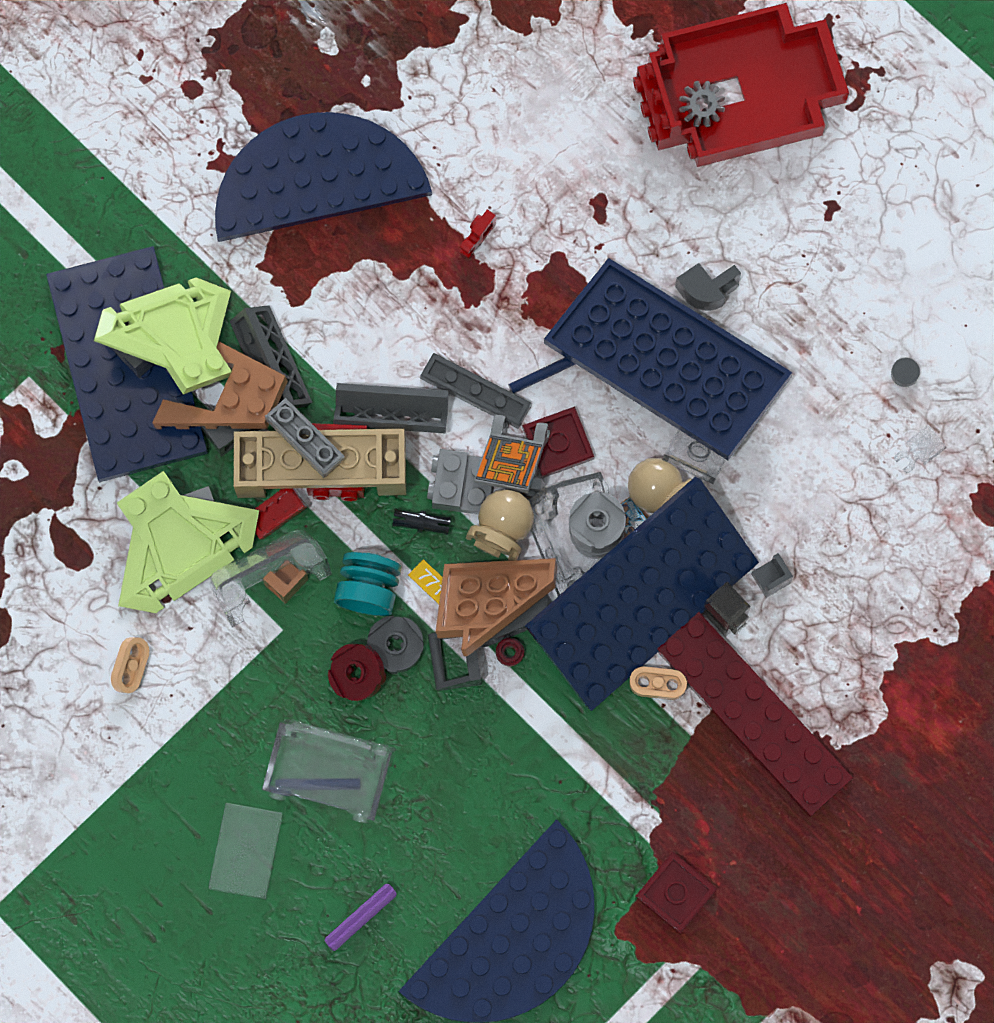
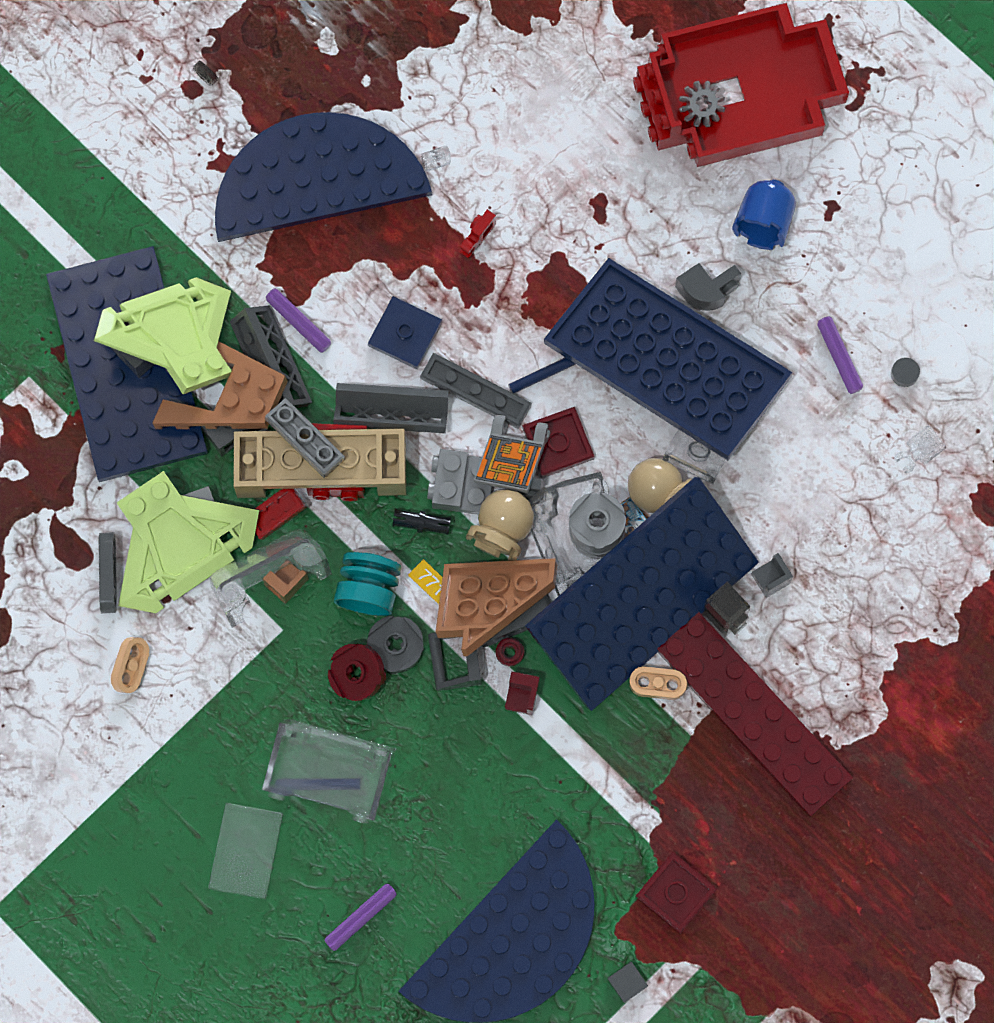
none -> dark grey beam [99,532,117,614]
none -> clear smoke tile [193,60,219,86]
none -> medium lavender axle [266,288,331,353]
none -> dark blue plate [368,296,442,370]
none -> clear tile [421,145,451,172]
none -> dark red panel [505,671,539,715]
none -> dark grey tile [607,962,648,1003]
none -> blue cylinder [732,180,796,250]
none -> medium lavender axle [817,316,863,394]

